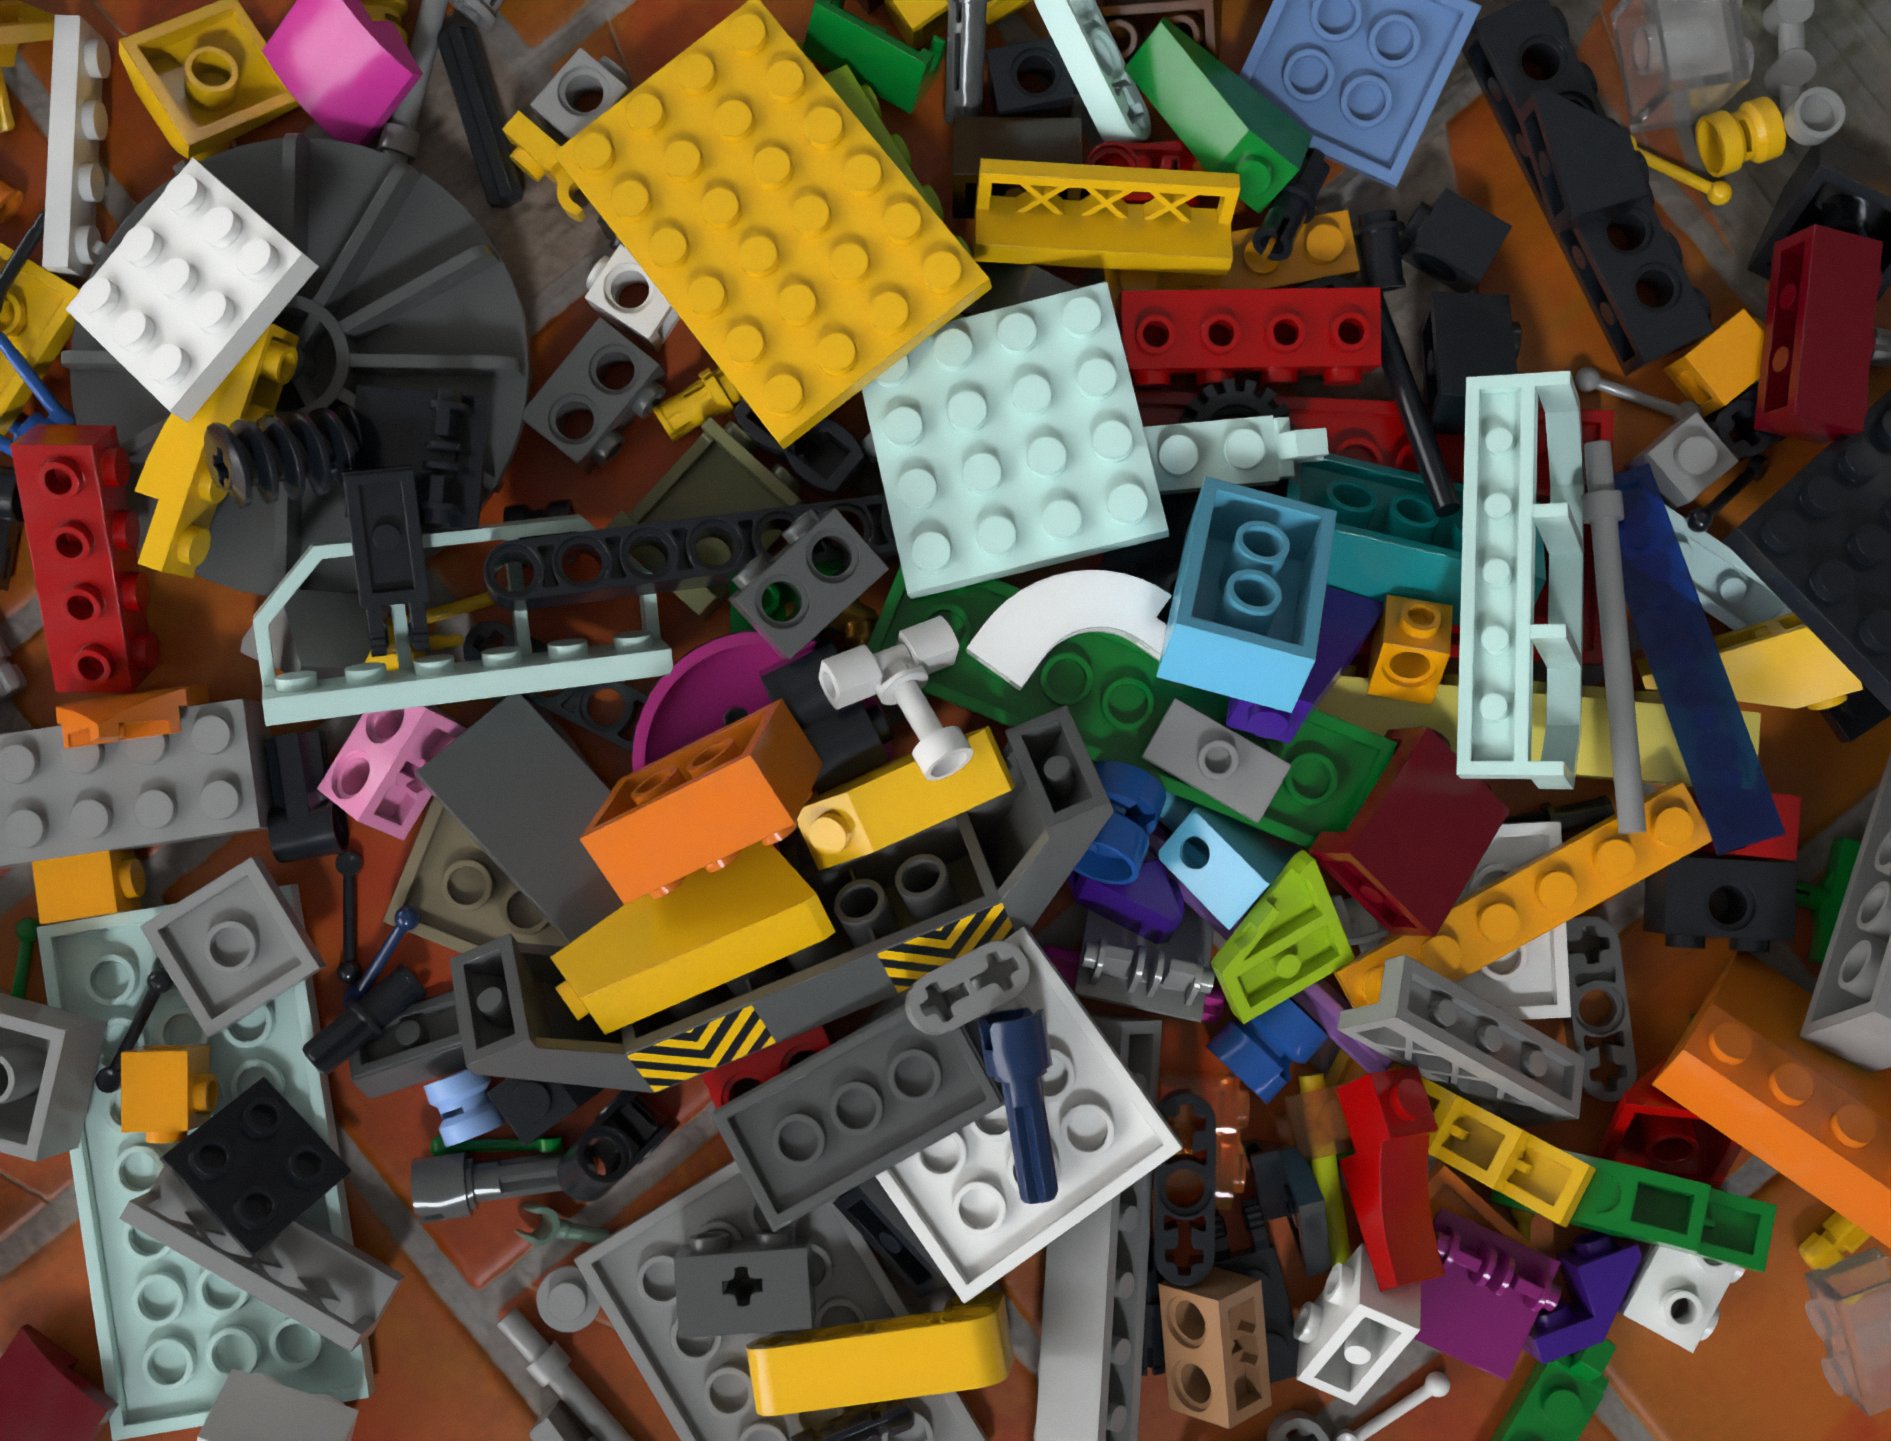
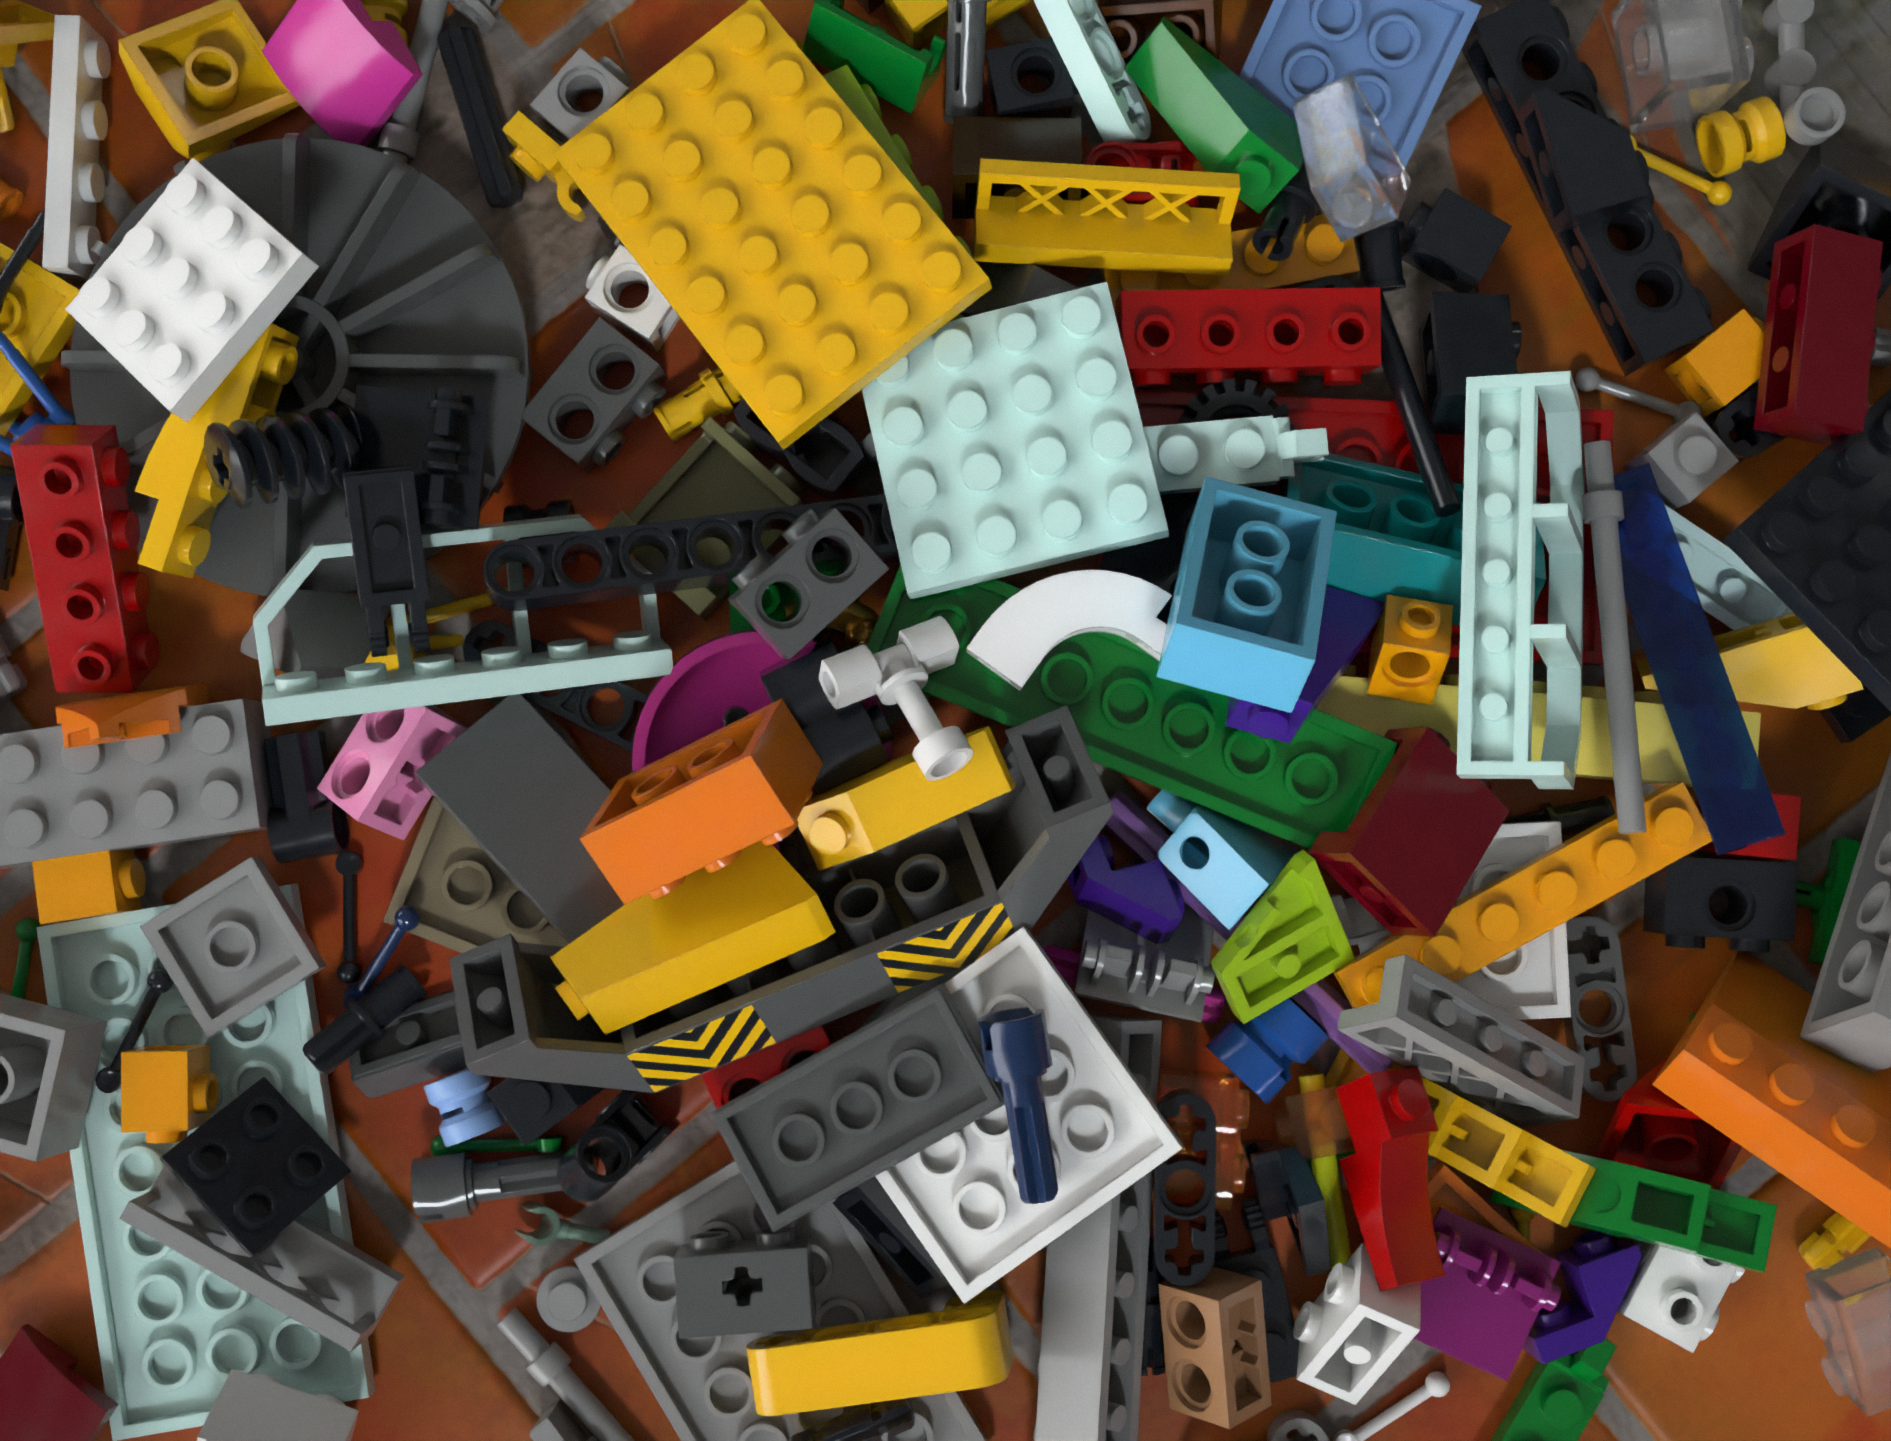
light grey beam [905,941,1030,1035] -> none
blue wheel [1073,760,1166,885] -> none
light grey plate [1140,698,1291,823] -> none
black hinge [1686,454,1770,533] -> none
none -> clear slope [1293,73,1412,242]

